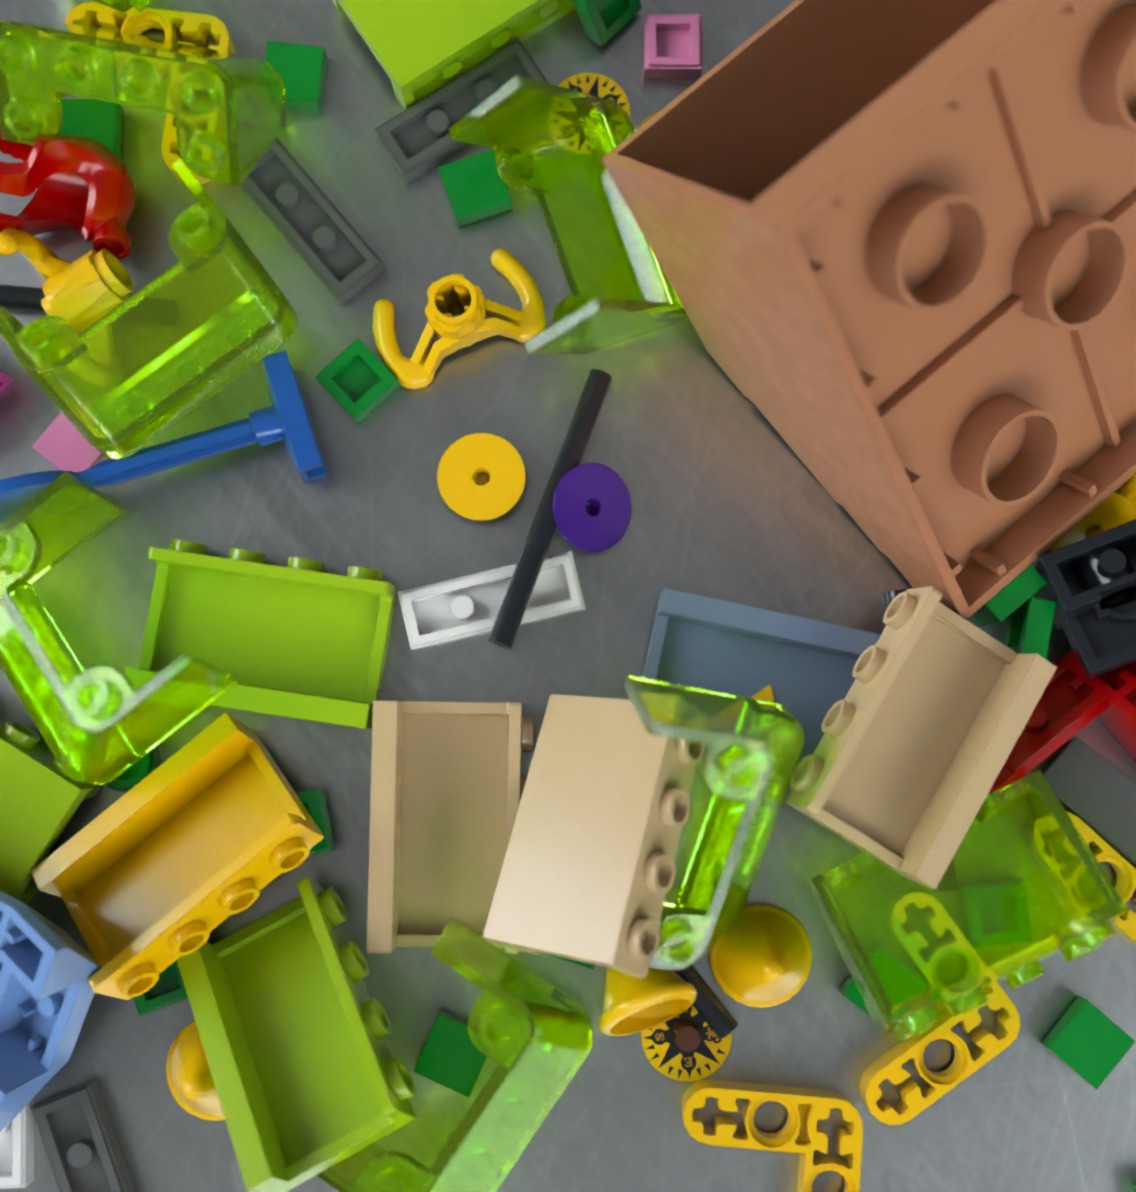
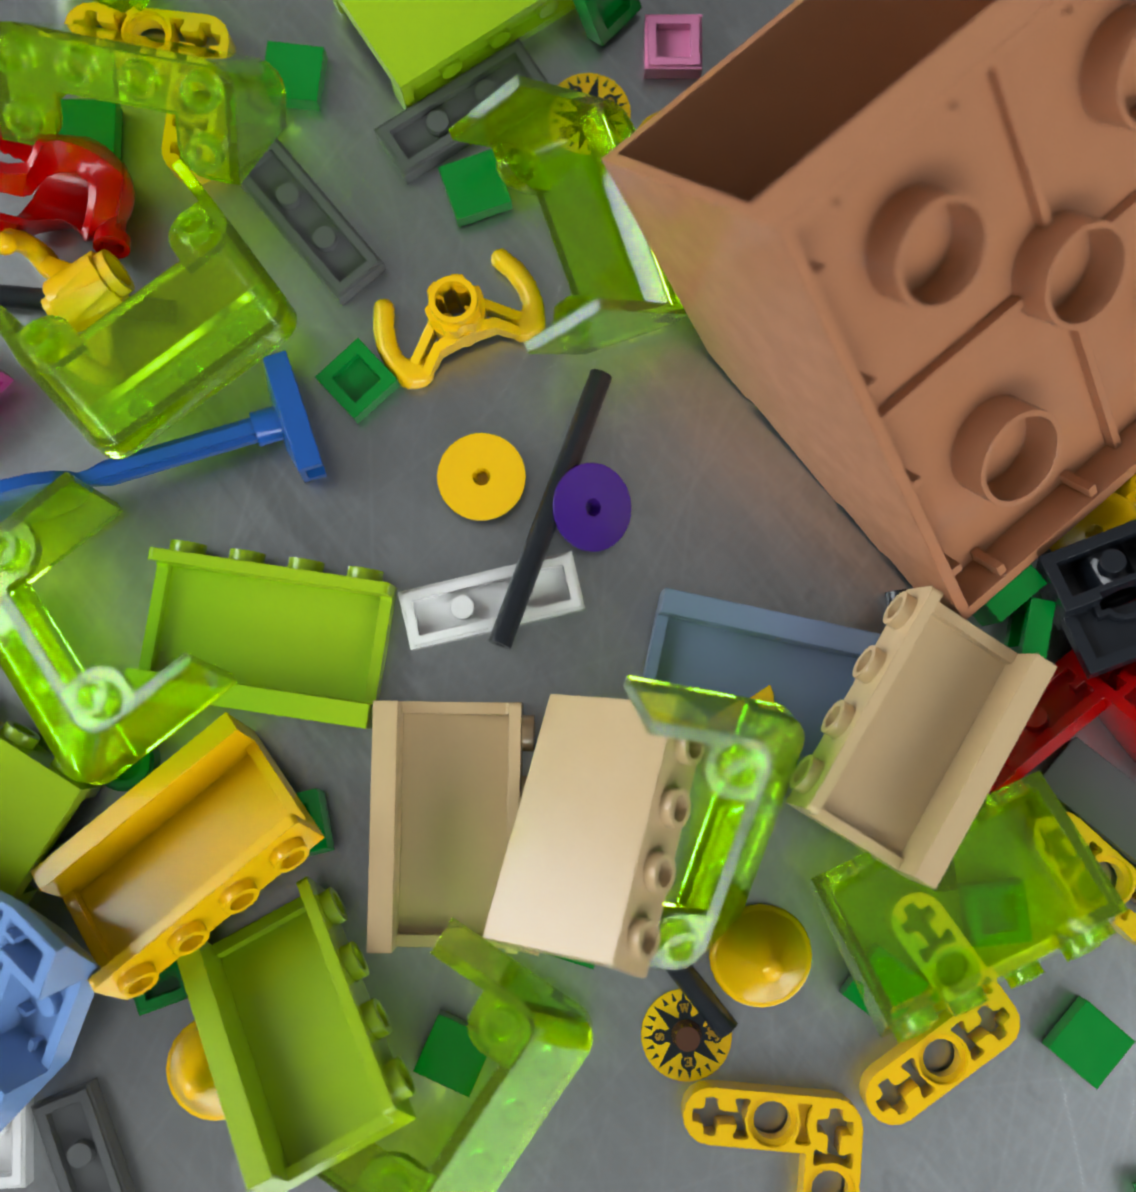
bright pink tile [32,402,121,472] -> none
yellow hat [598,954,697,1036] -> none

